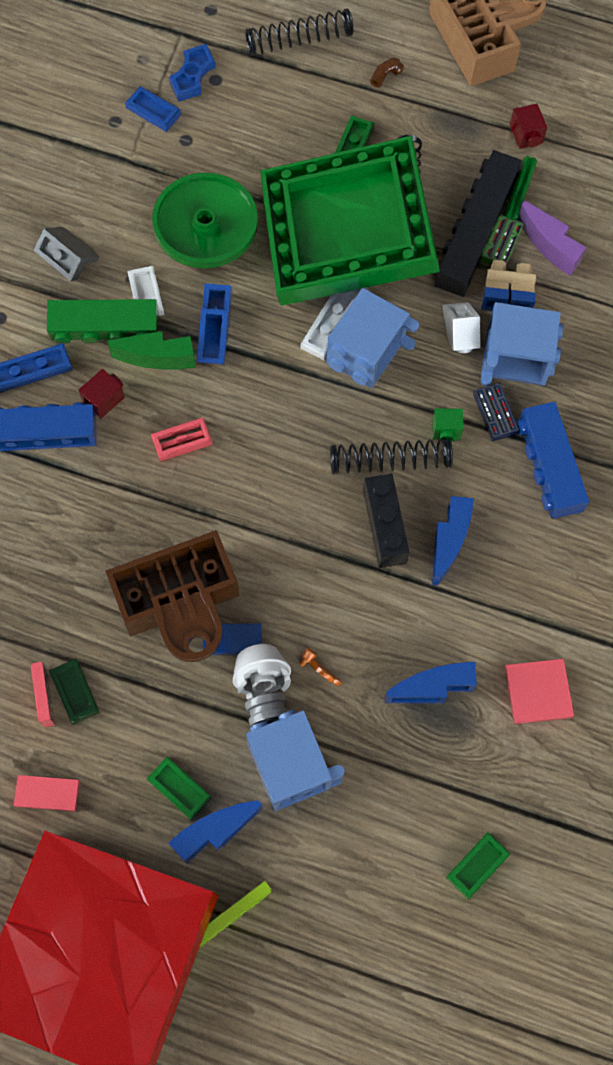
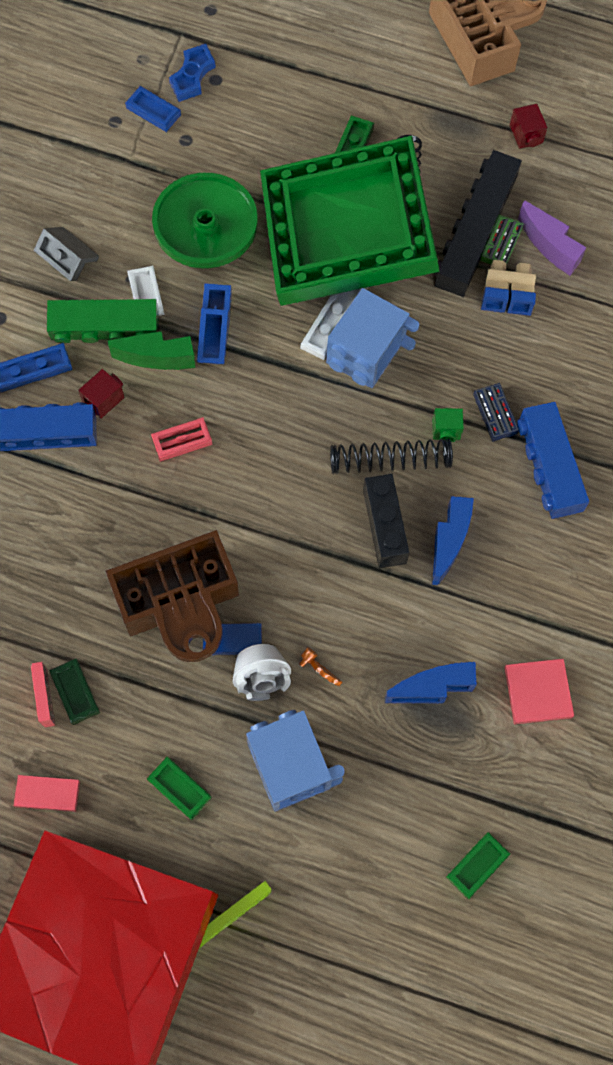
blue slope [168,800,263,864] -> none
black piece [245,8,354,57] -> none
light grey wheel [245,692,289,727] -> none
reddish brown arm [370,57,404,88] -> none
white slope [443,302,480,353] -> none
medium blue container [480,302,564,386] -> none
green axle [504,156,537,221] -> none

